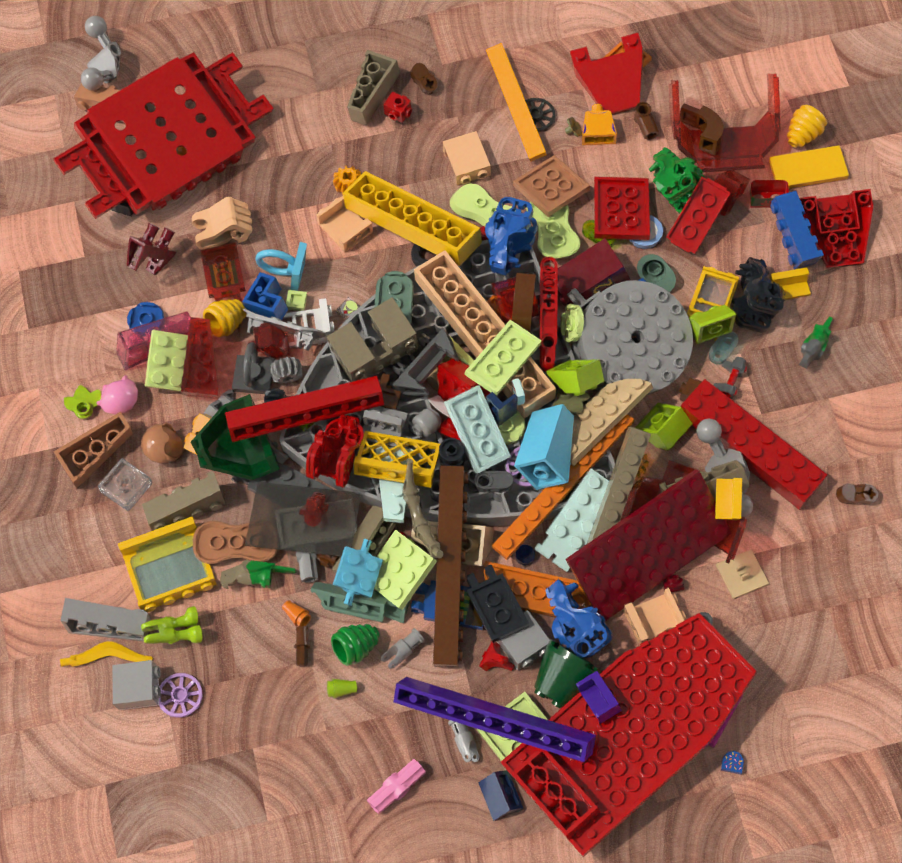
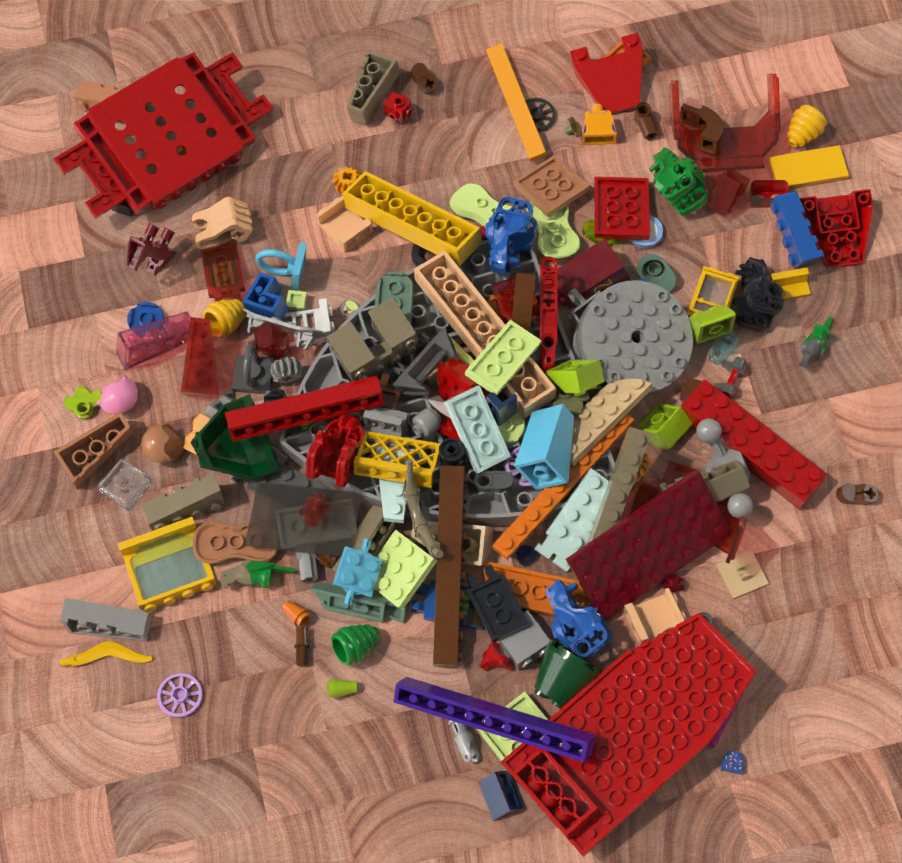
light grey piece [81,16,121,91] -> none
light grey piece [112,660,161,710] -> none
lime piece [141,606,202,644] -> none
yellowish green plate [145,330,190,392] -> none
bright pink piece [367,759,426,814] -> none
light grey piece [381,628,425,669] -> none
light nougat panel [443,131,491,185] -> none
light aqua tile [512,378,525,405] -> none
yellowish green tile [560,304,584,342] -> none
dark purple panel [576,671,622,724] -> none
red brick [666,177,731,254] -> none
yellow panel [715,478,742,520] -> none

